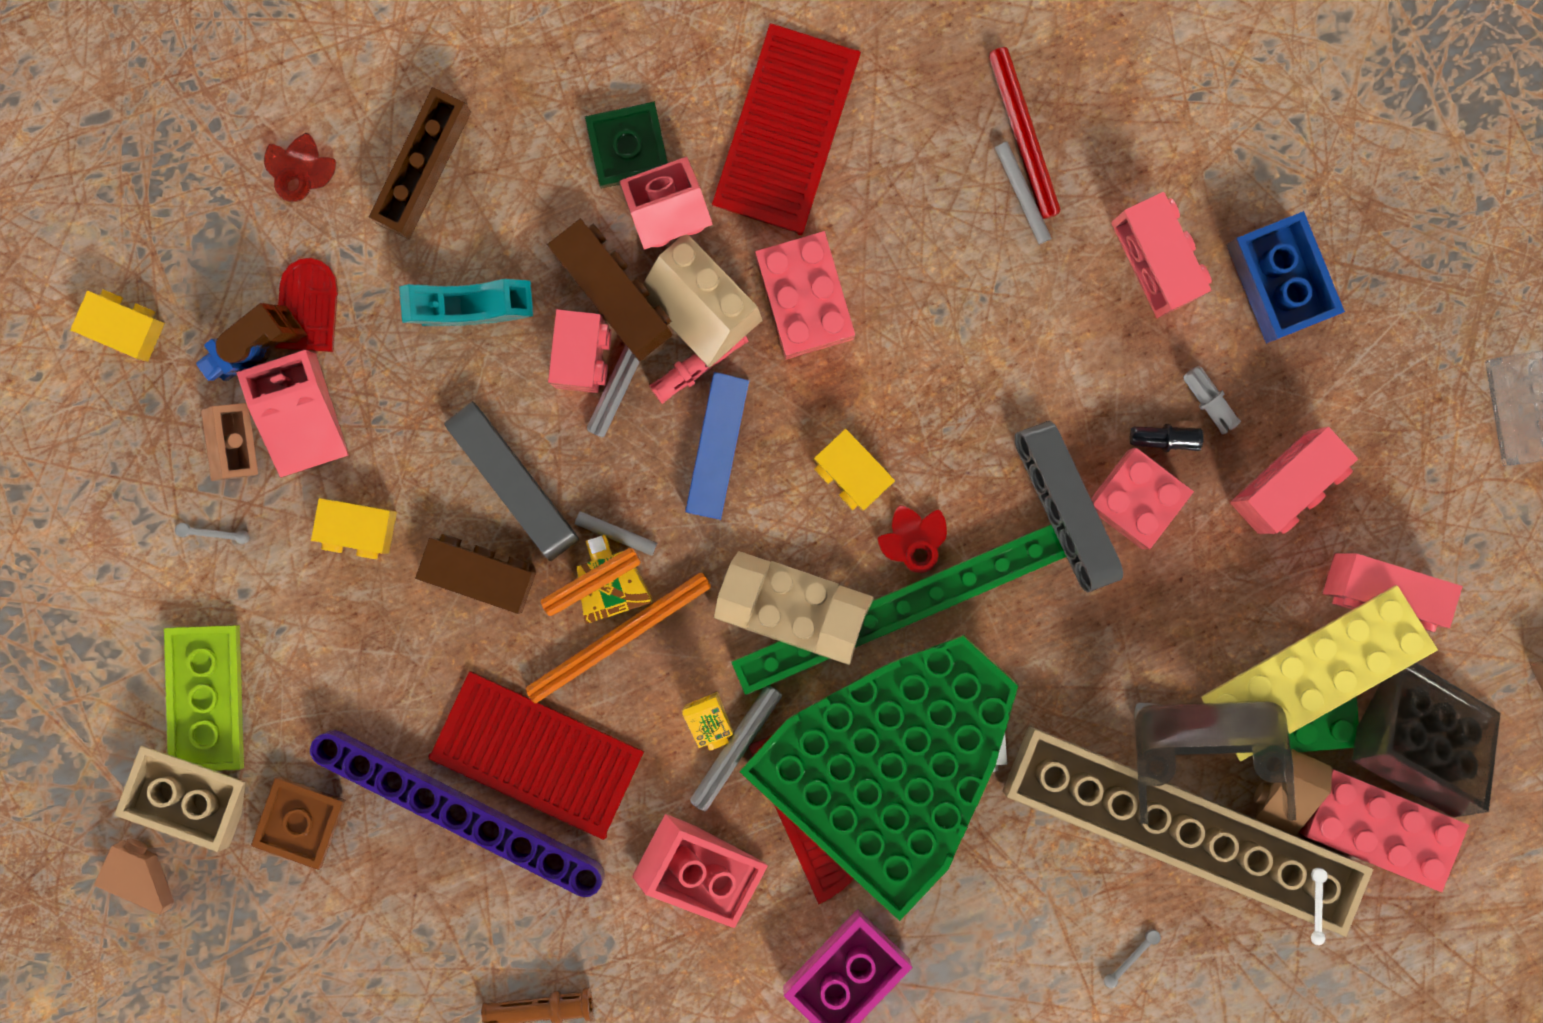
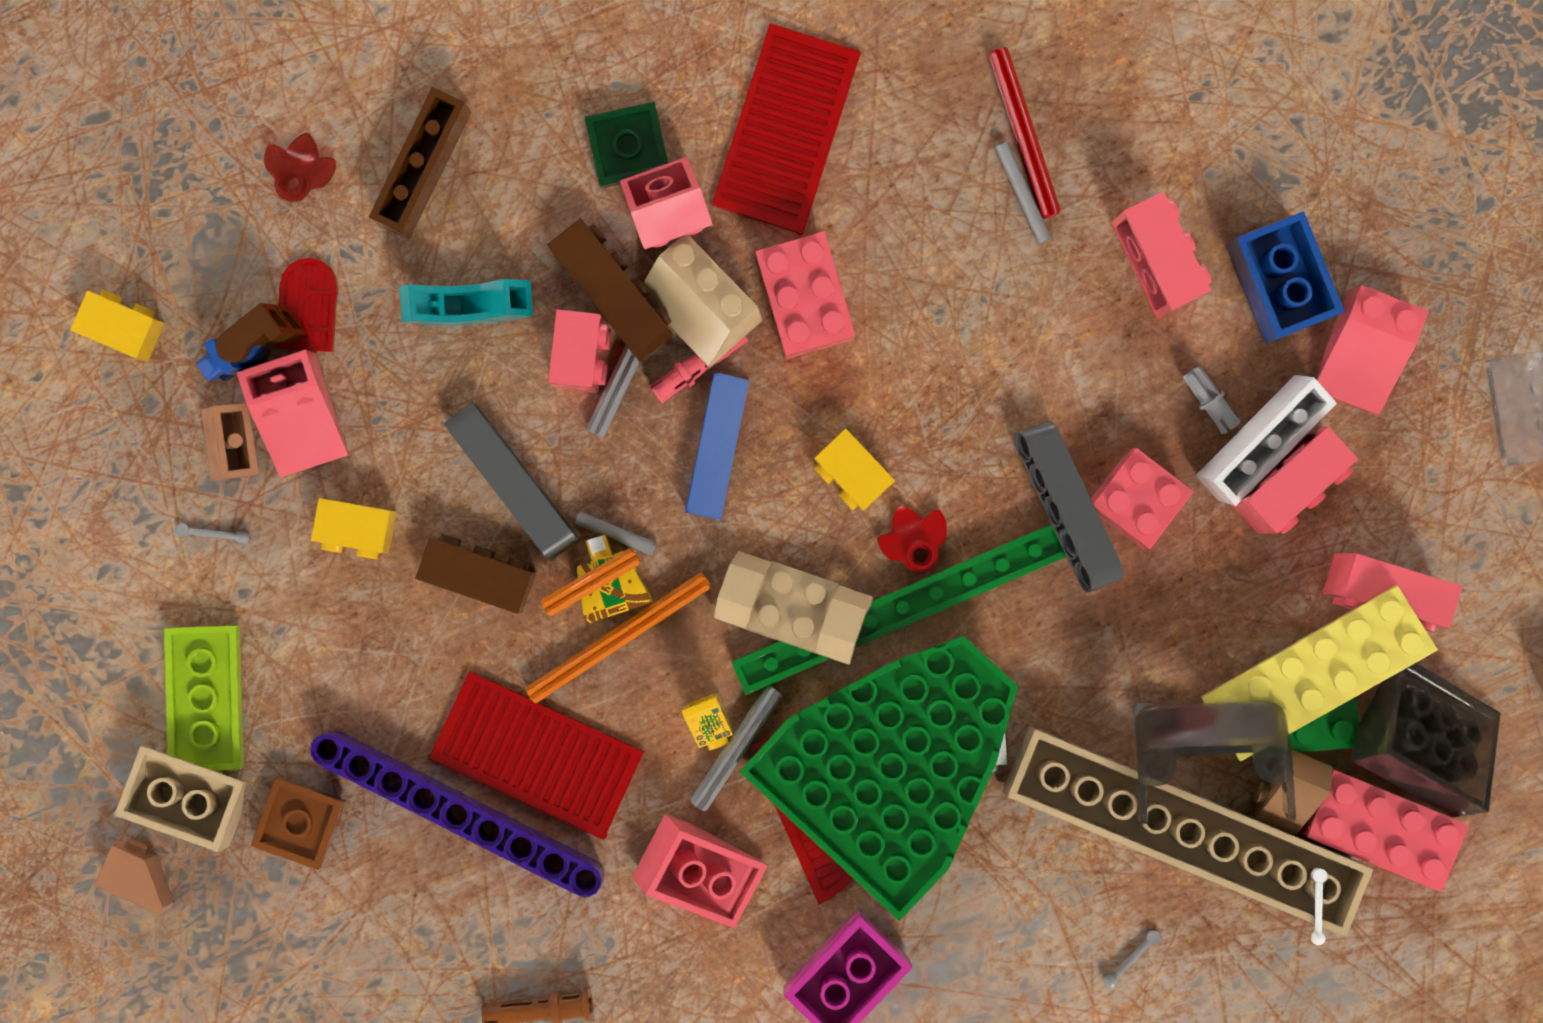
black axle [1129,424,1204,452] -> none
none -> white brick [1195,375,1337,506]
none -> coral slope [1315,285,1429,415]

